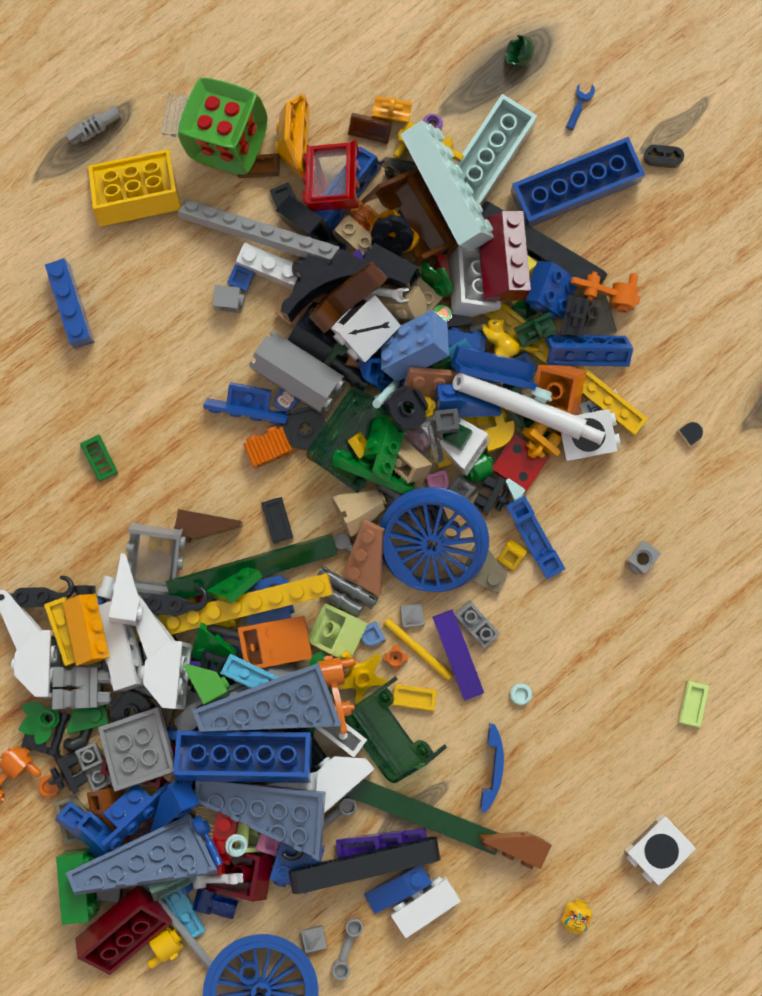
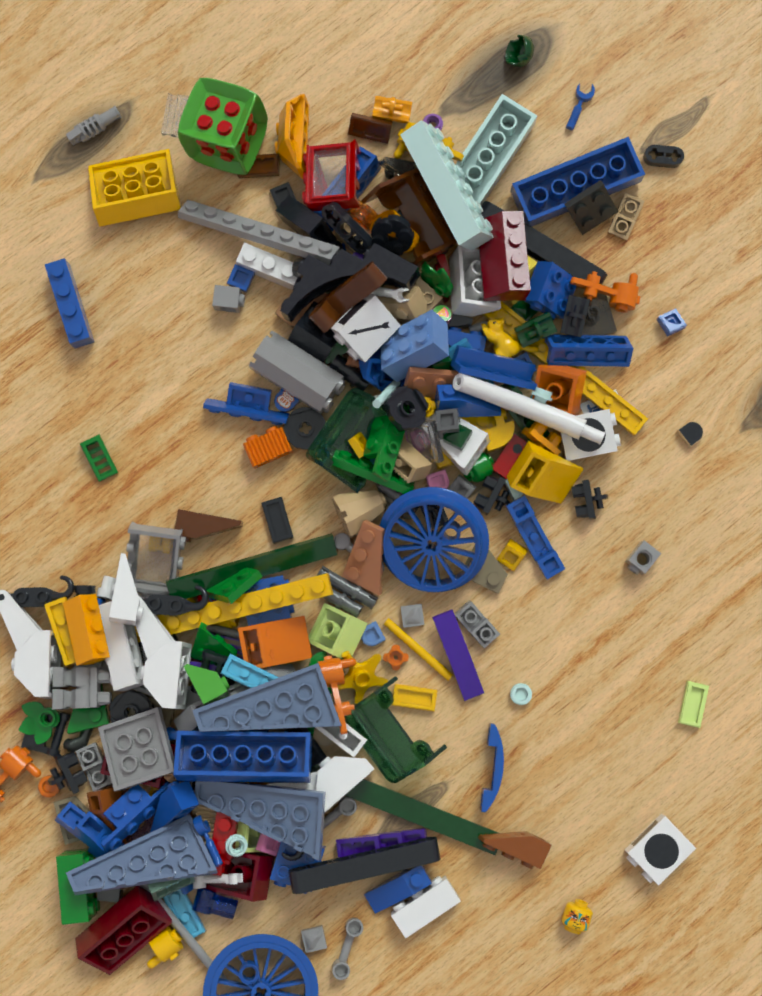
none -> black beam [322,202,373,254]
none -> yellow slope [507,441,583,504]
none -> pearl dark grey plate [565,180,618,235]
none -> black hips [572,480,608,520]
none -> tan slope [608,193,645,240]
none -> tile [657,308,687,337]

